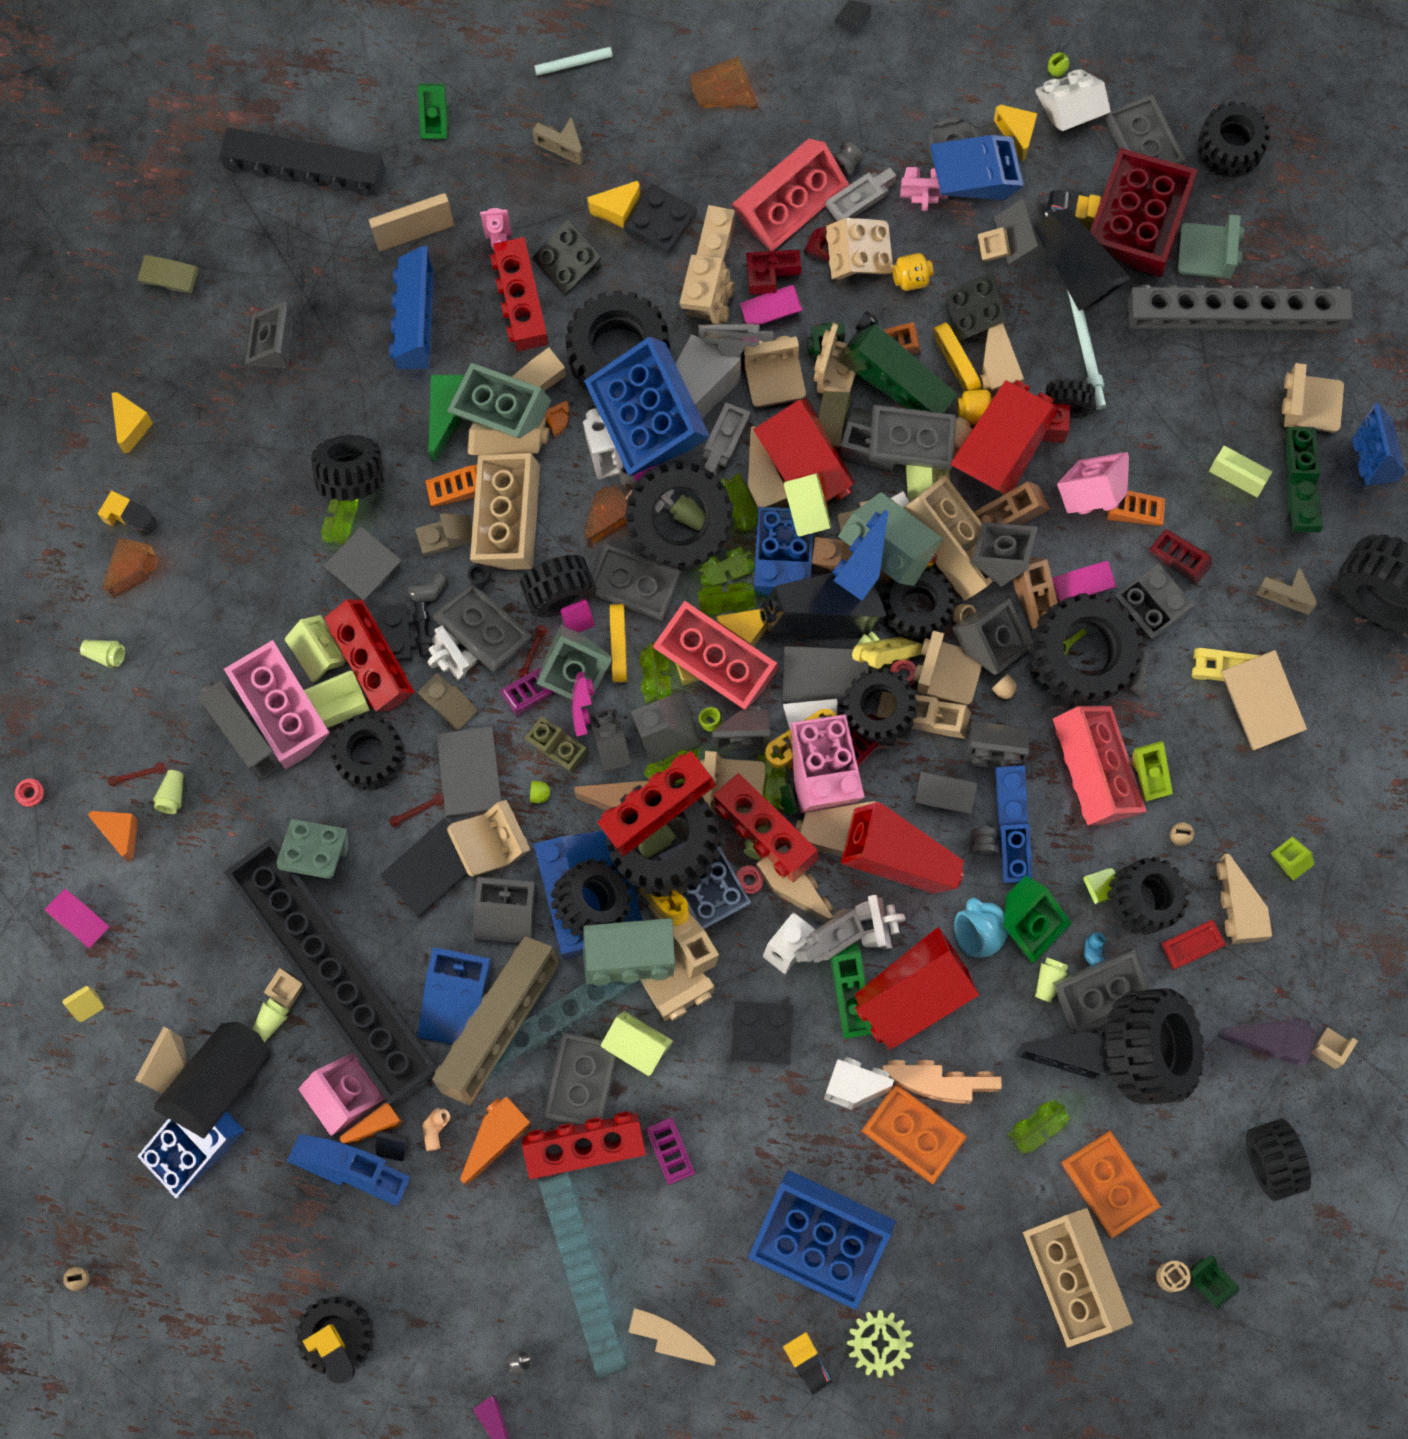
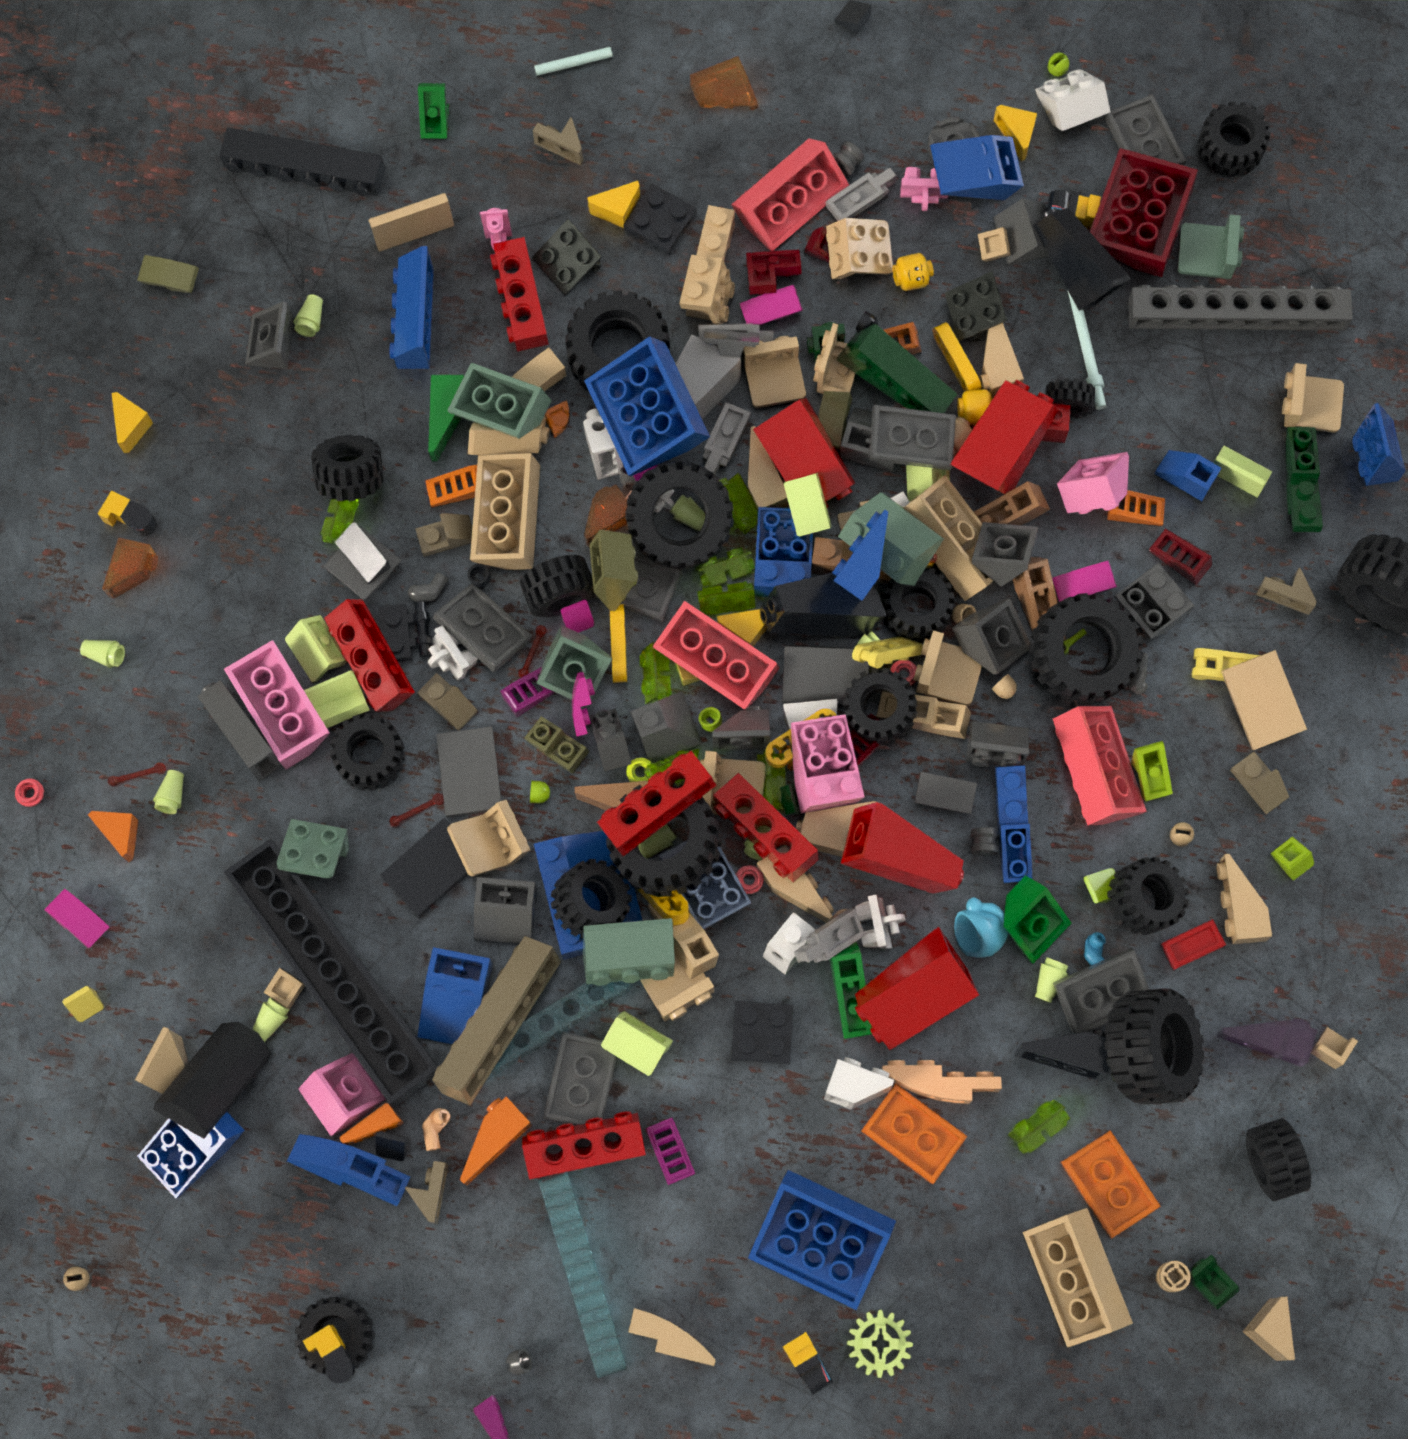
none -> yellowish green cone [294,295,323,337]
none -> slope [335,521,391,584]
none -> dark tan slope [405,1161,449,1224]
none -> olive slope [589,529,638,611]
none -> neon yellow plate [626,758,655,782]
none -> blue slope [1154,450,1222,501]
none -> dark tan slope [1230,751,1289,815]
none -> tan slope [1243,1297,1295,1361]

